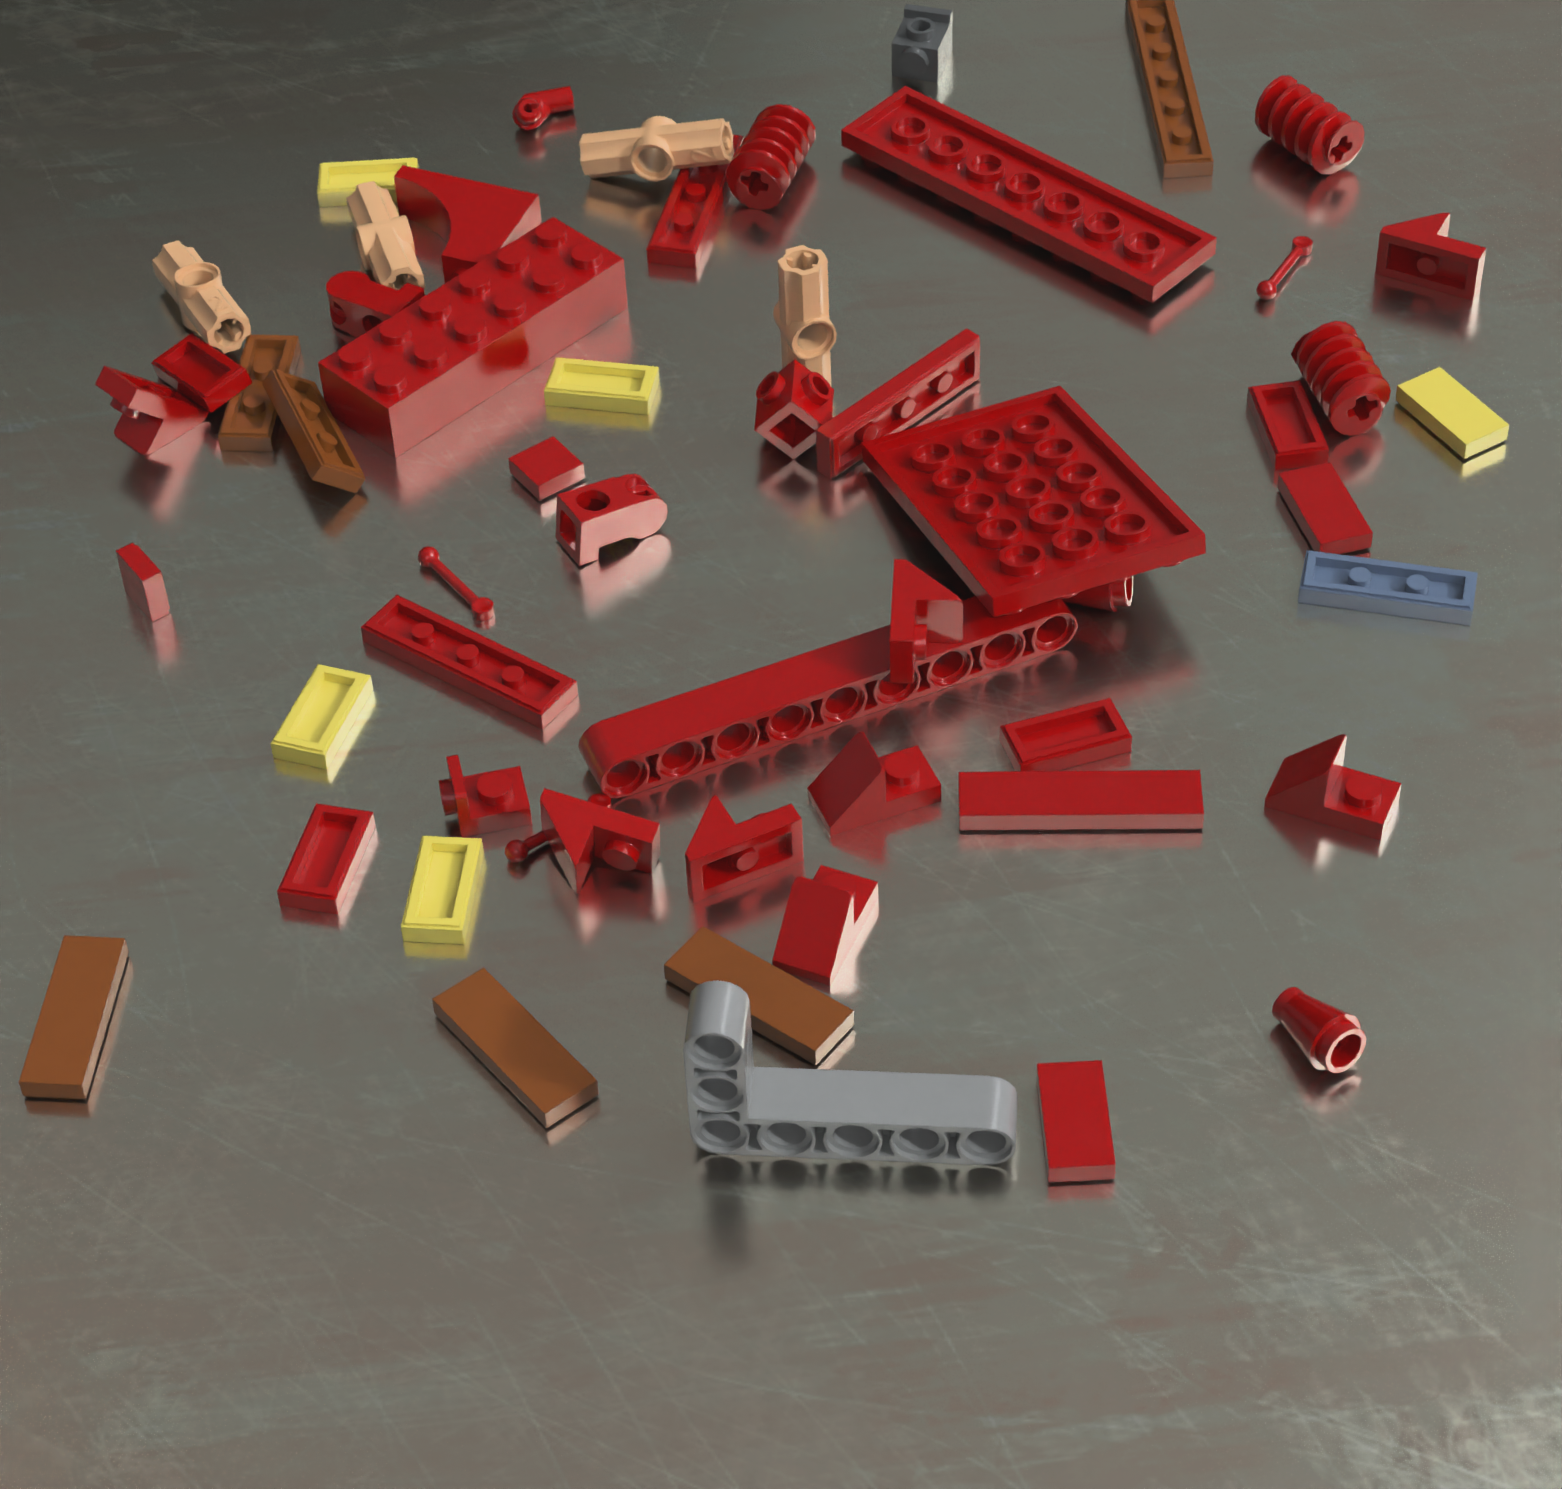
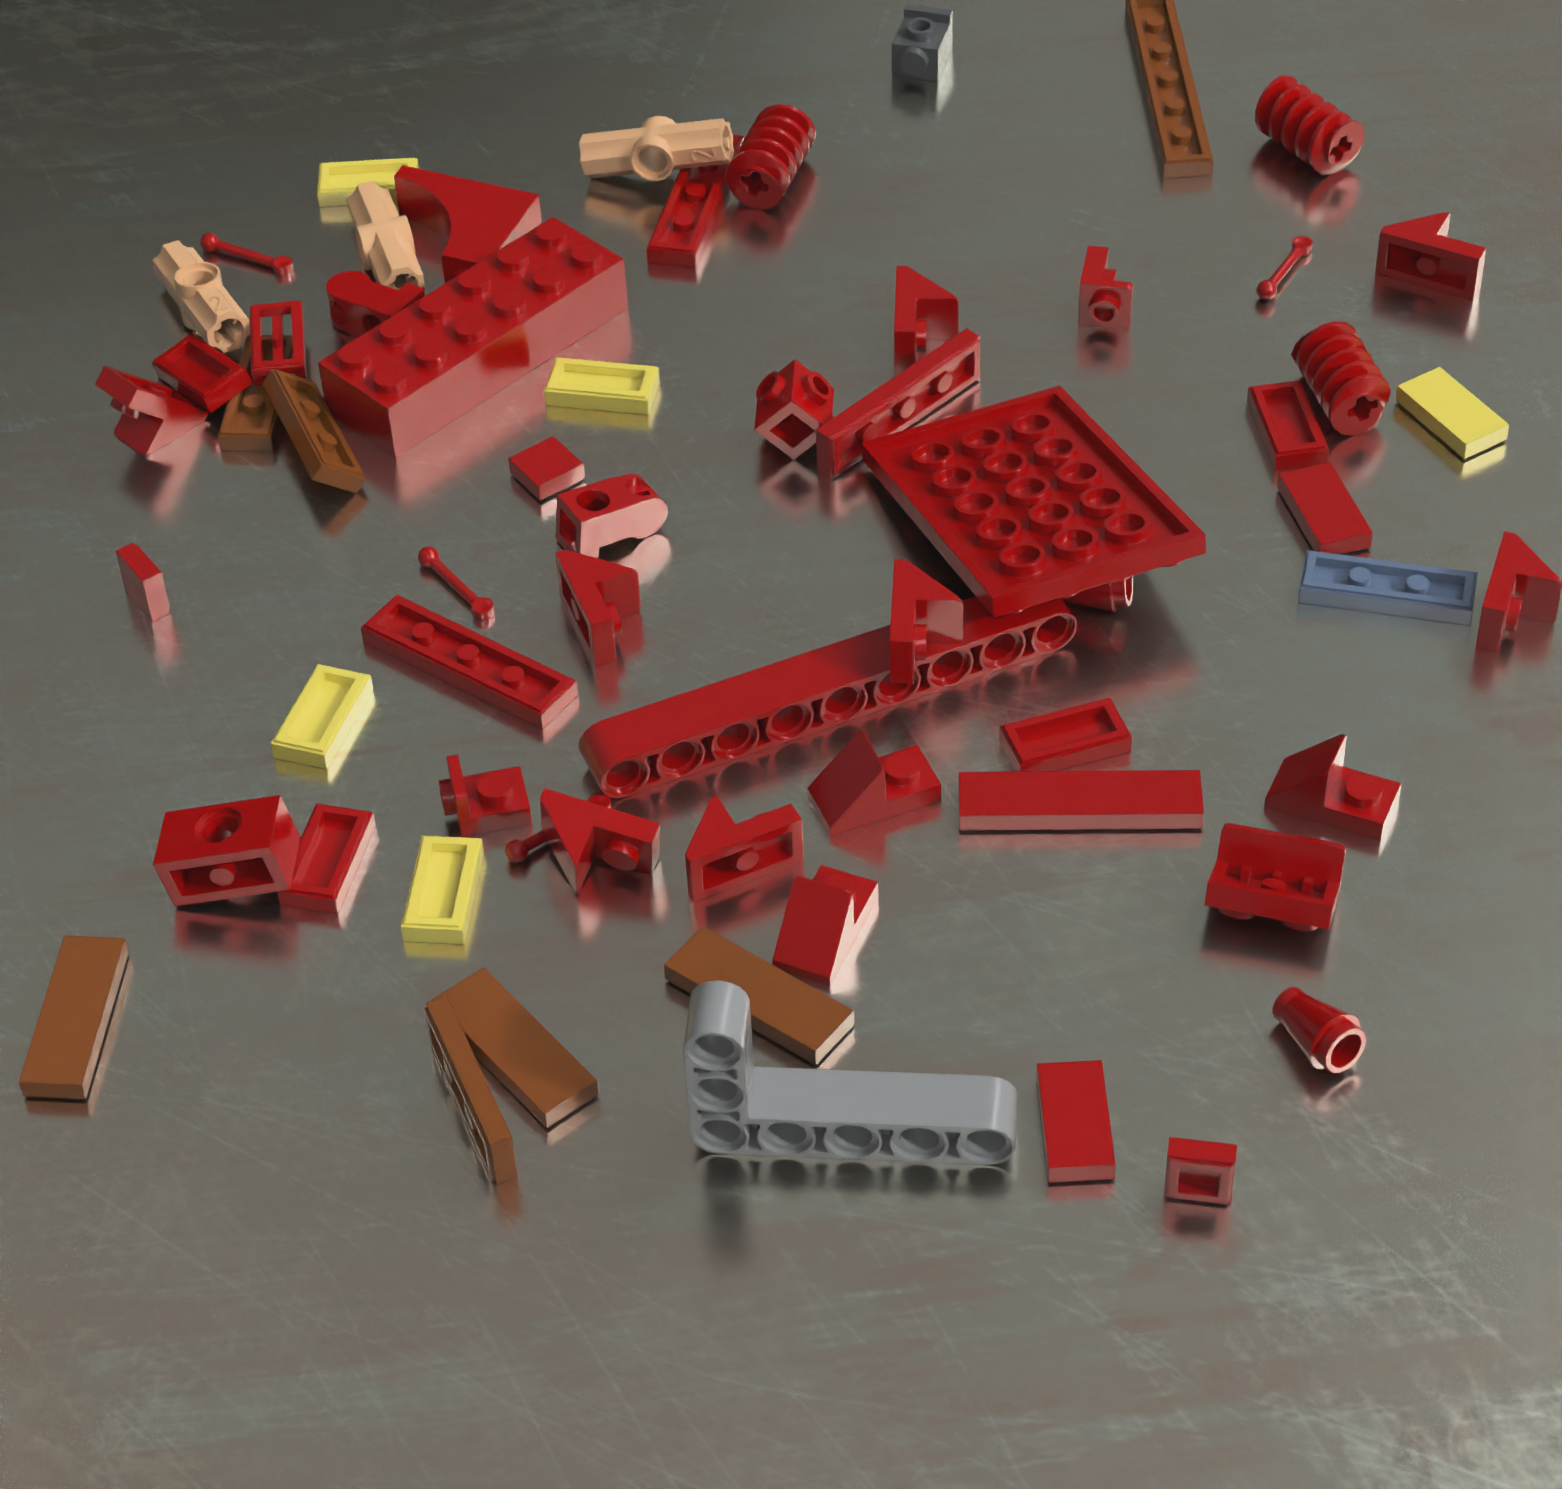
red arm [512,86,574,131] -> none
light nougat piece [773,245,837,386] -> none
red plate [841,86,1217,303] -> none
none -> red brick [153,795,301,906]
none -> red hinge [200,233,293,276]
none -> red tile [249,300,307,386]
none -> dark orange tile [424,996,518,1184]
none -> red slope [555,550,641,667]
none -> red slope [894,266,958,373]
none -> red bracket [1078,246,1133,330]
none -> red tile [1164,1137,1237,1205]
none -> red bracket [1204,823,1346,931]
none -> red slope [1475,531,1562,653]

